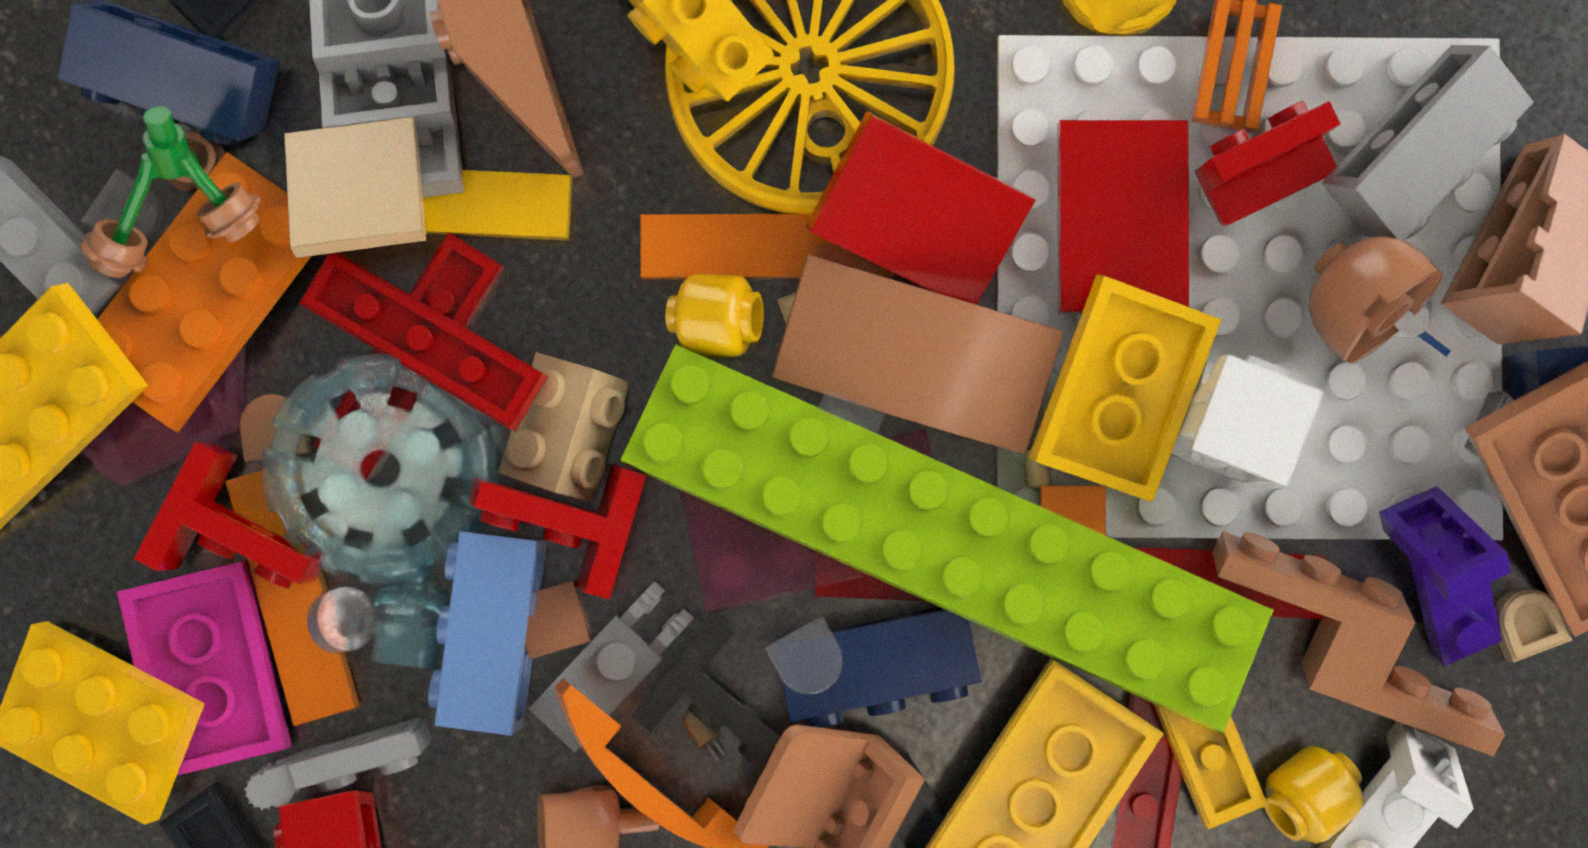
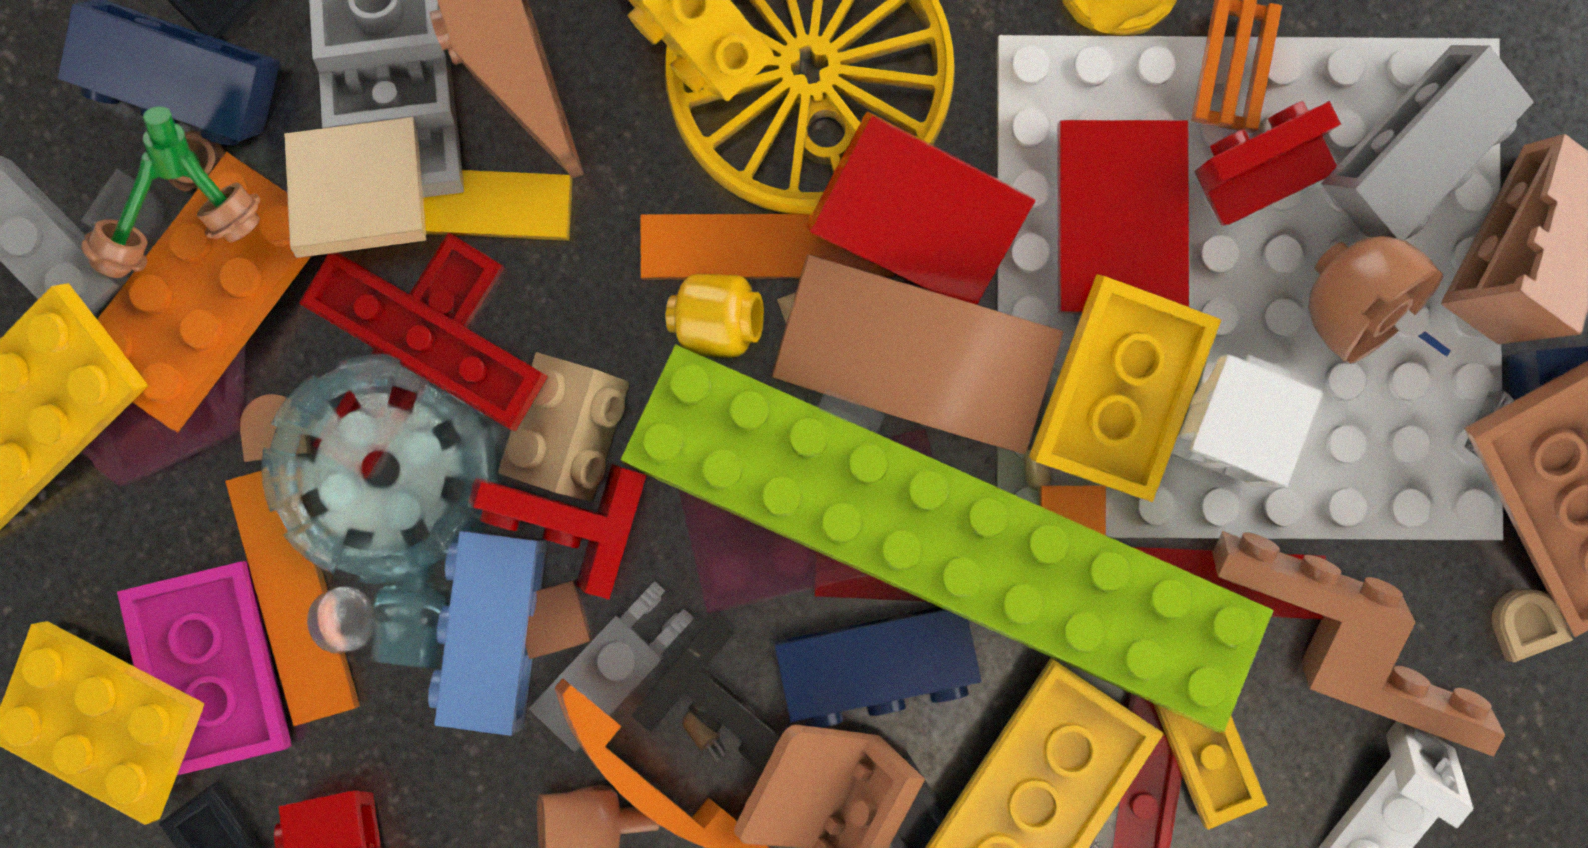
red bracket [134,442,327,589] -> none
light grey hinge [244,717,432,810] -> none
clear tile [765,615,842,694] -> none
yellow head [1265,746,1364,844] -> none
dark purple bracket [1379,486,1511,667] -> none

